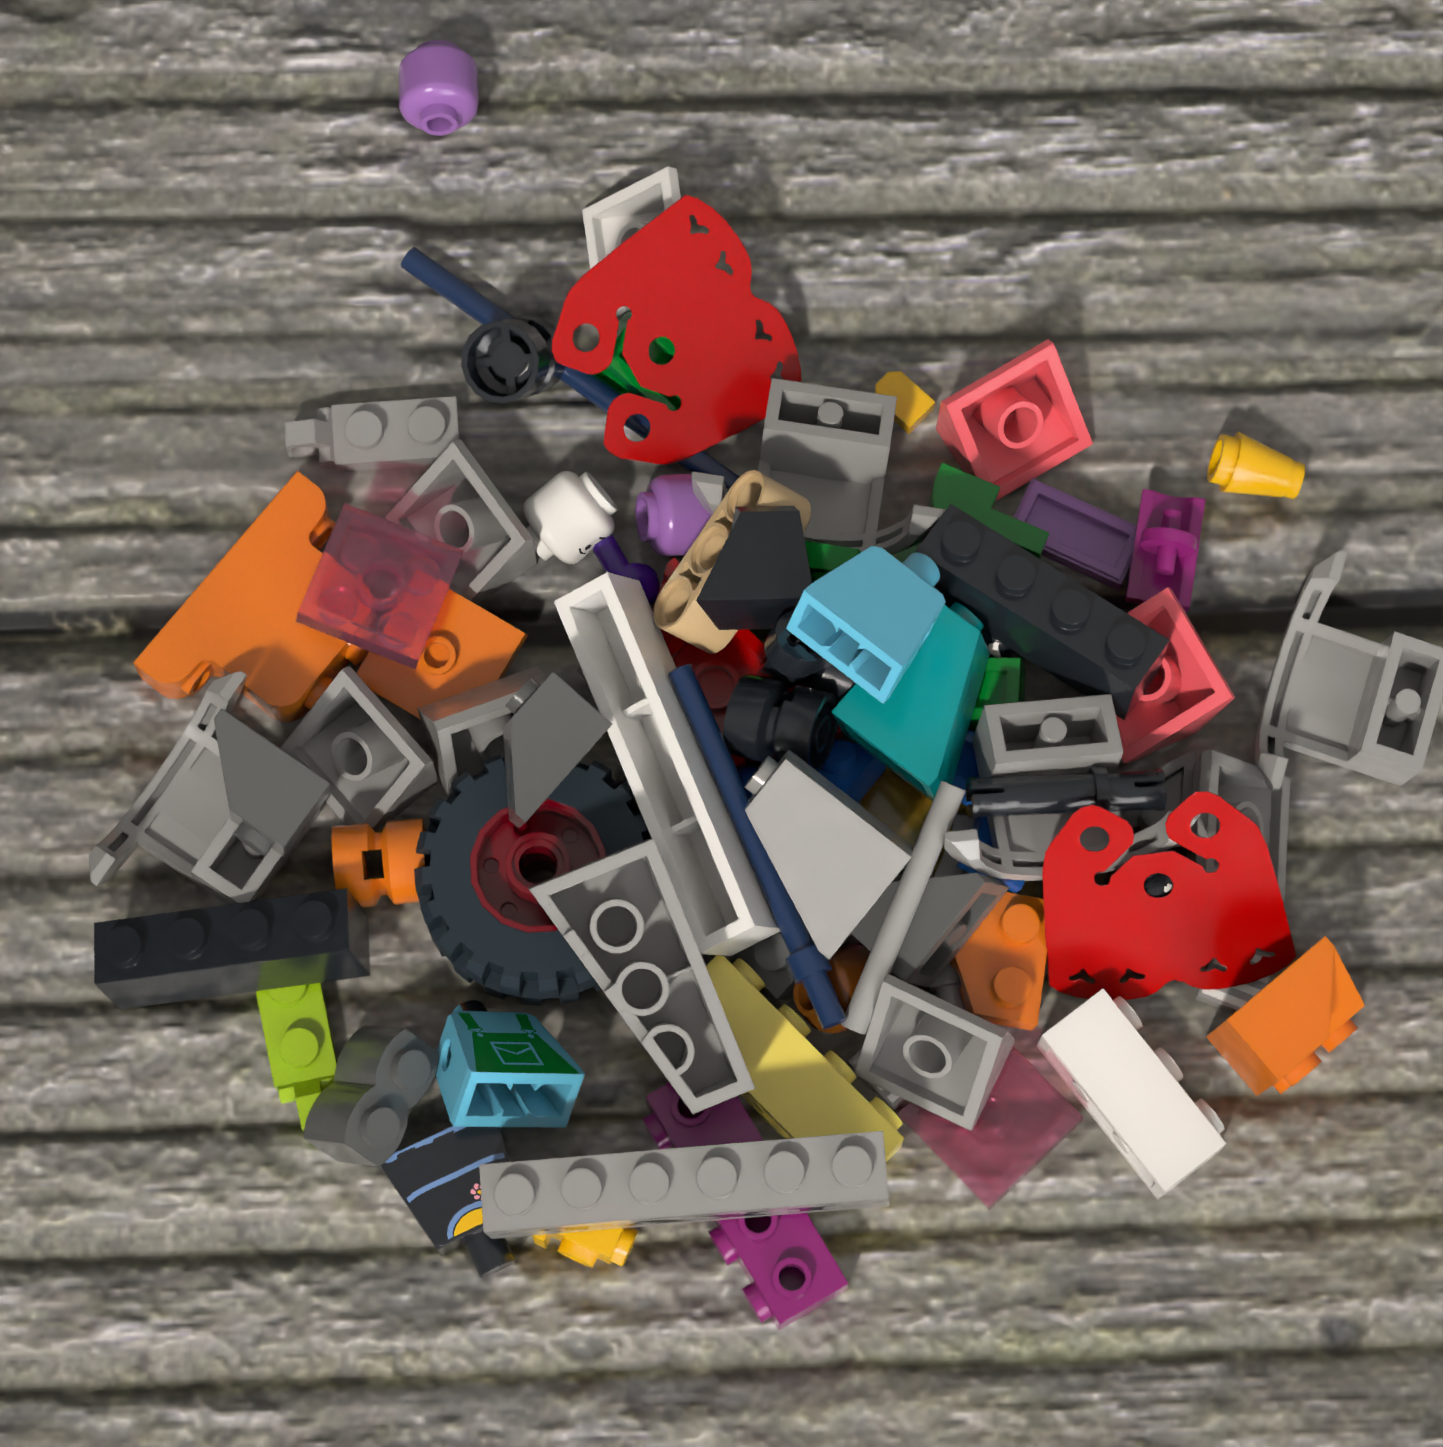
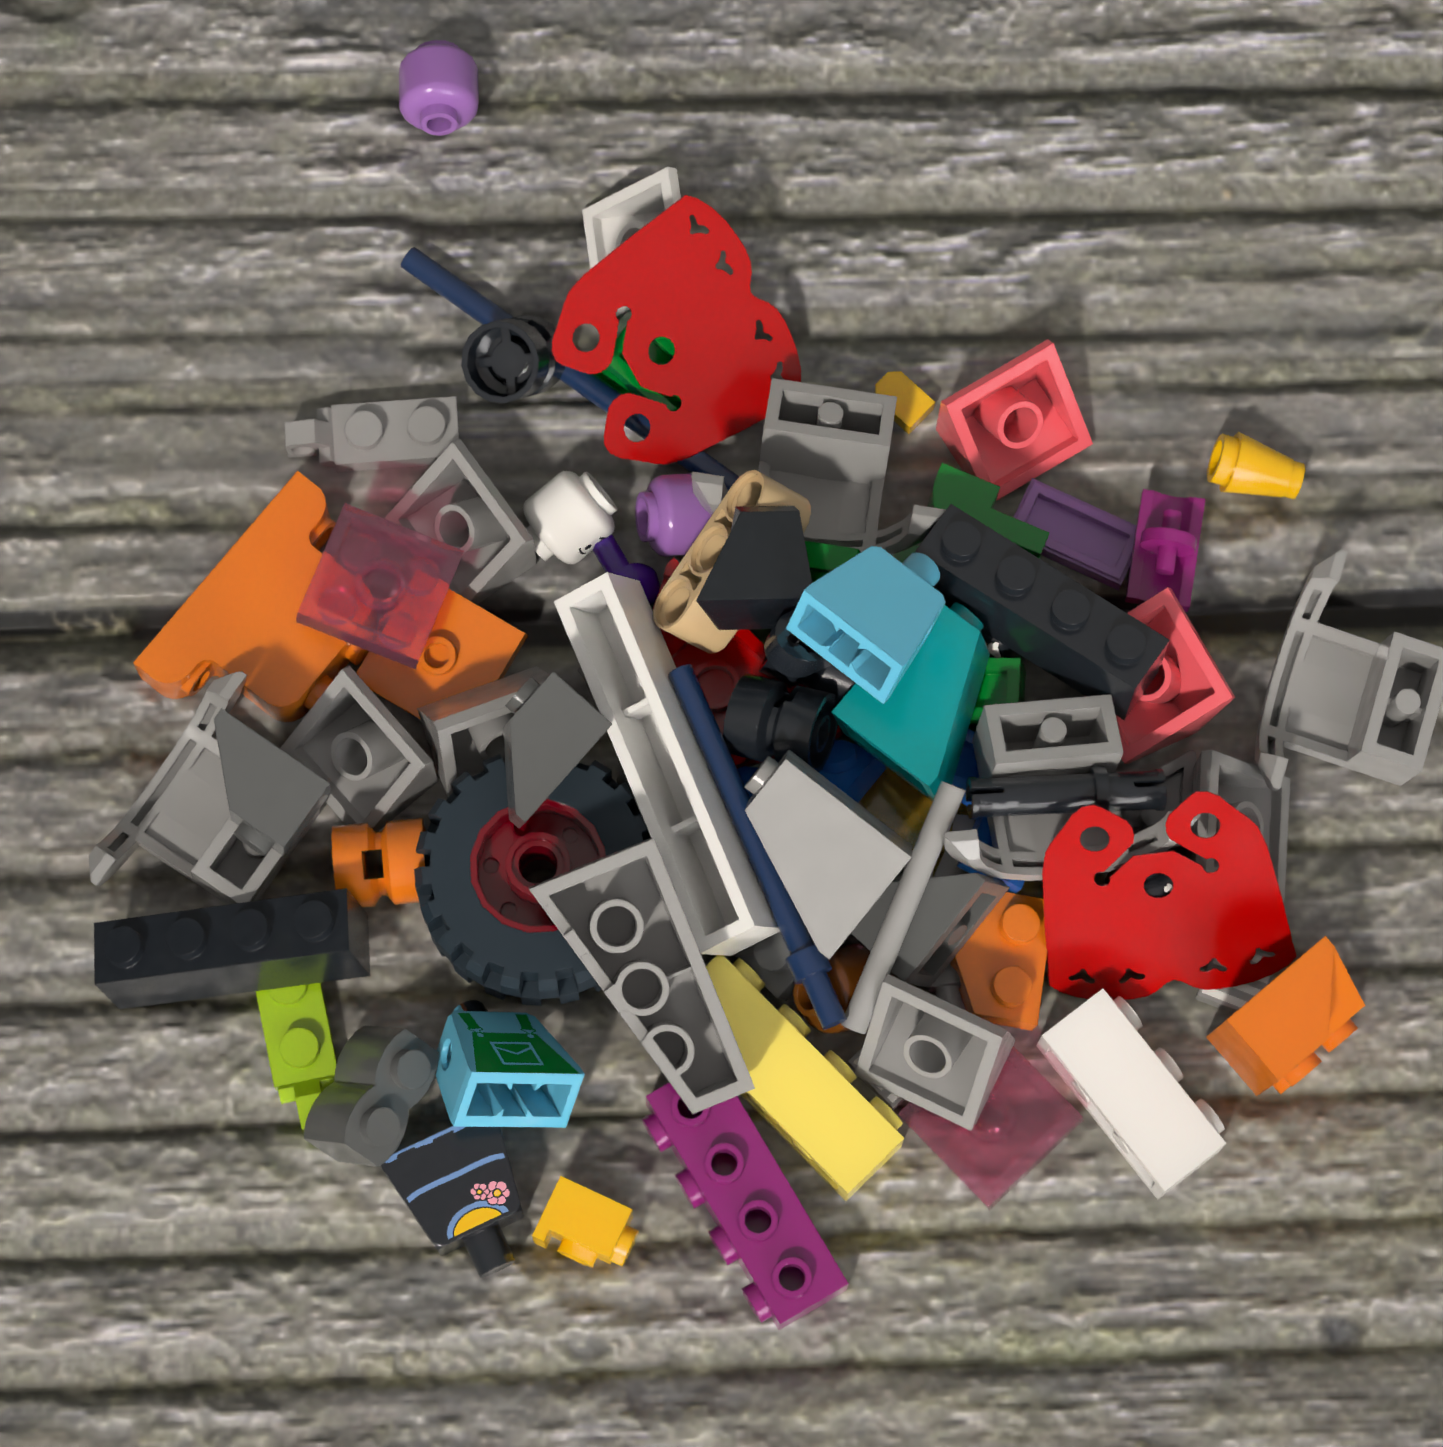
light grey brick [479,1131,889,1239] -> none

